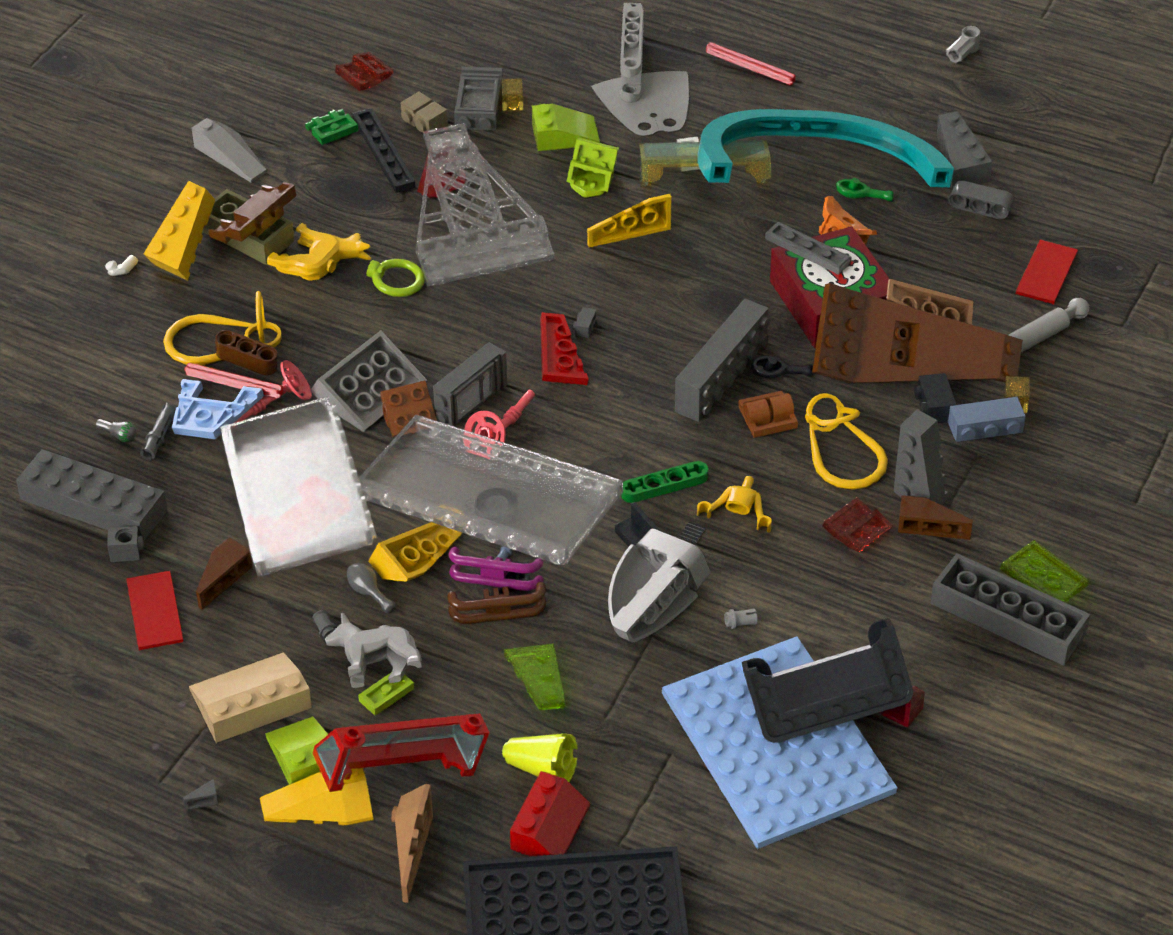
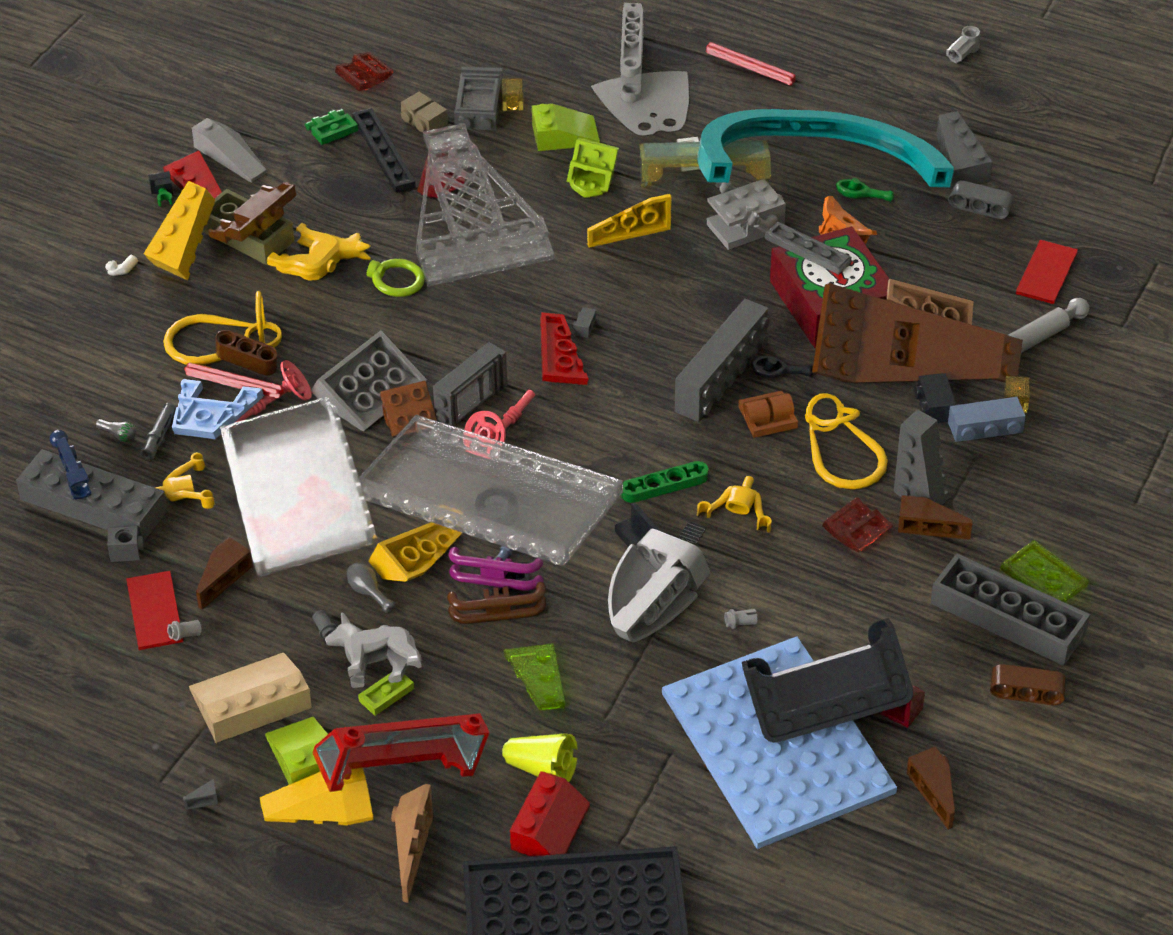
none -> dark blue plate [49,430,92,500]
none -> black piece [148,171,173,207]
none -> yellow piece [155,452,215,509]
none -> red wing [163,151,222,198]
none -> light grey pin [167,620,201,641]
none -> light grey torso [707,179,786,250]
none -> reddish brown slope [906,746,955,830]
none -> reddish brown beam [990,664,1066,705]

